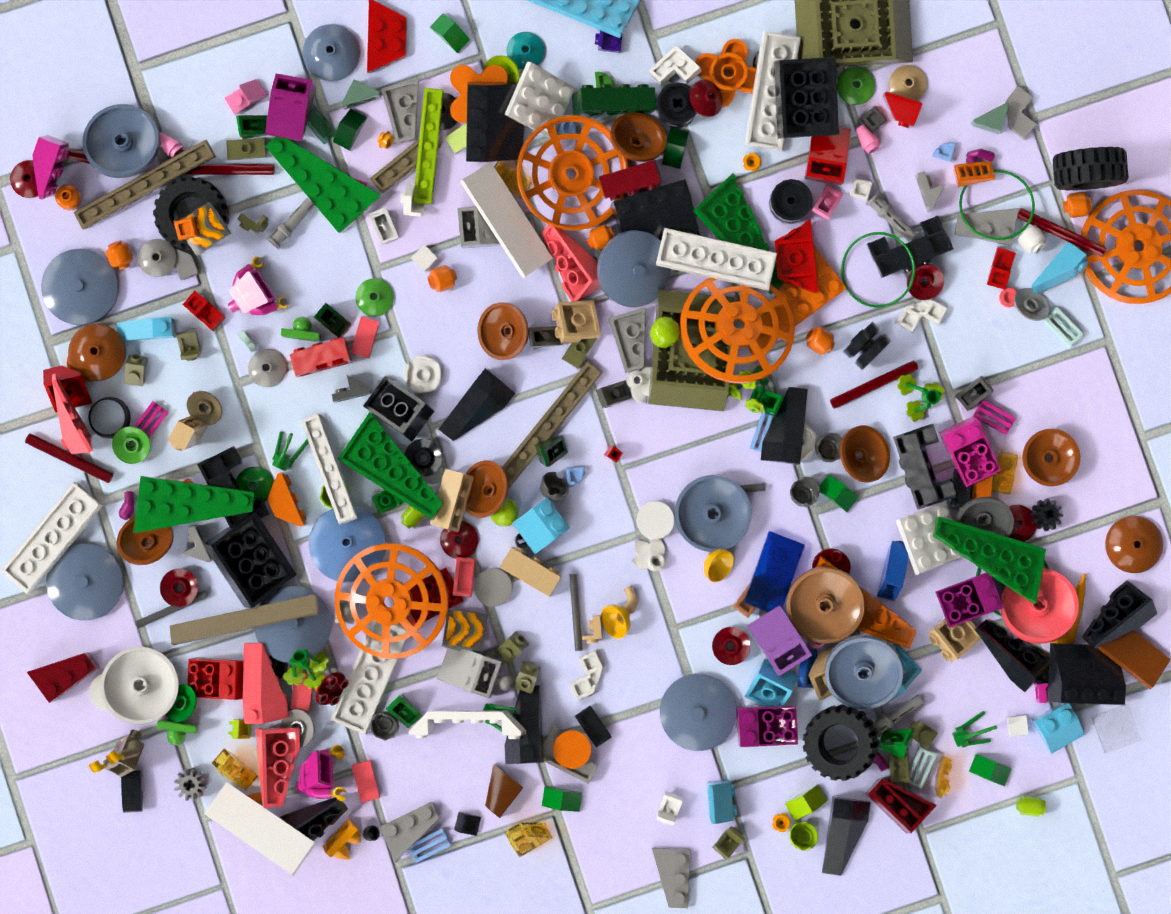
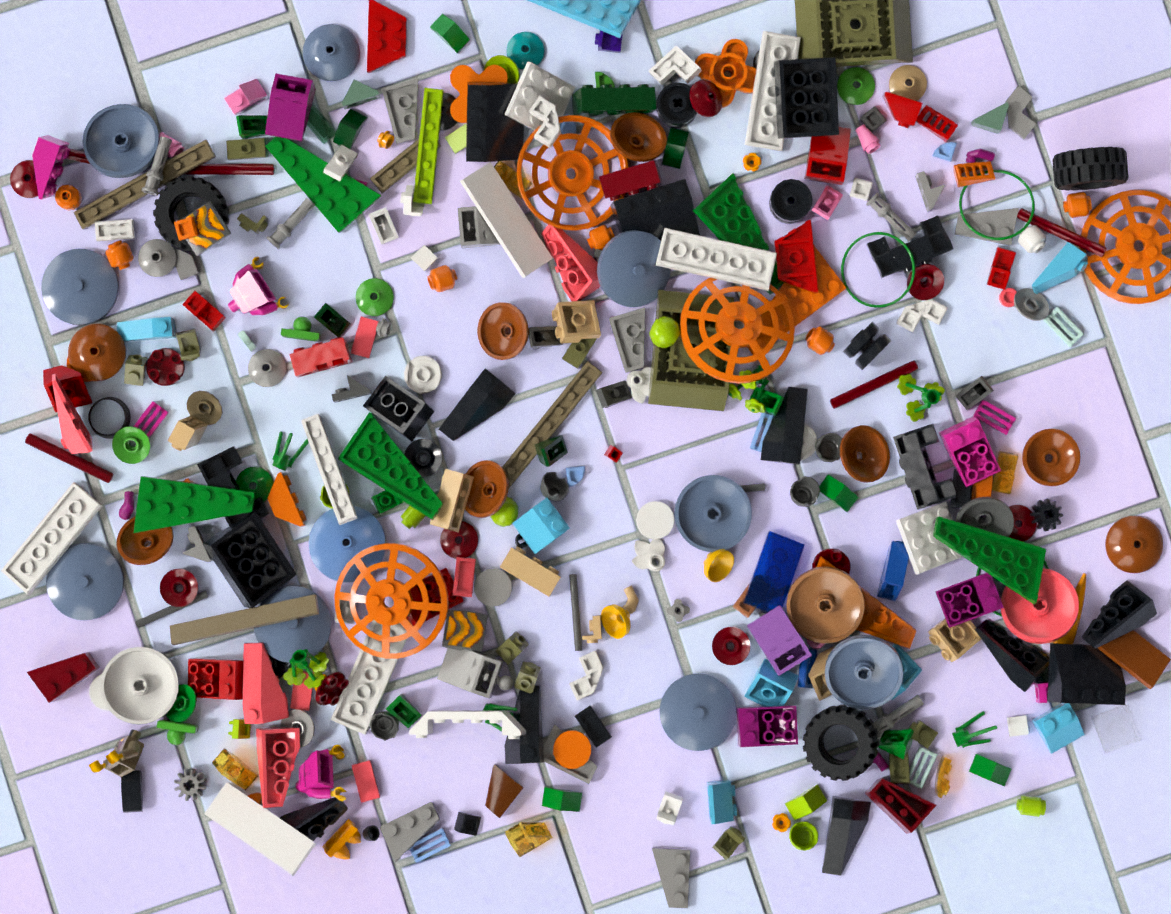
none -> white plate [95,219,135,242]
none -> light grey pin [142,137,172,196]
none -> dark red dish [146,348,185,386]
none -> white plate [323,145,358,181]
none -> light grey plate [376,318,391,338]
none -> white tile [529,96,561,148]
none -> light grey plate [667,599,690,622]
none -> red slope [916,105,958,142]

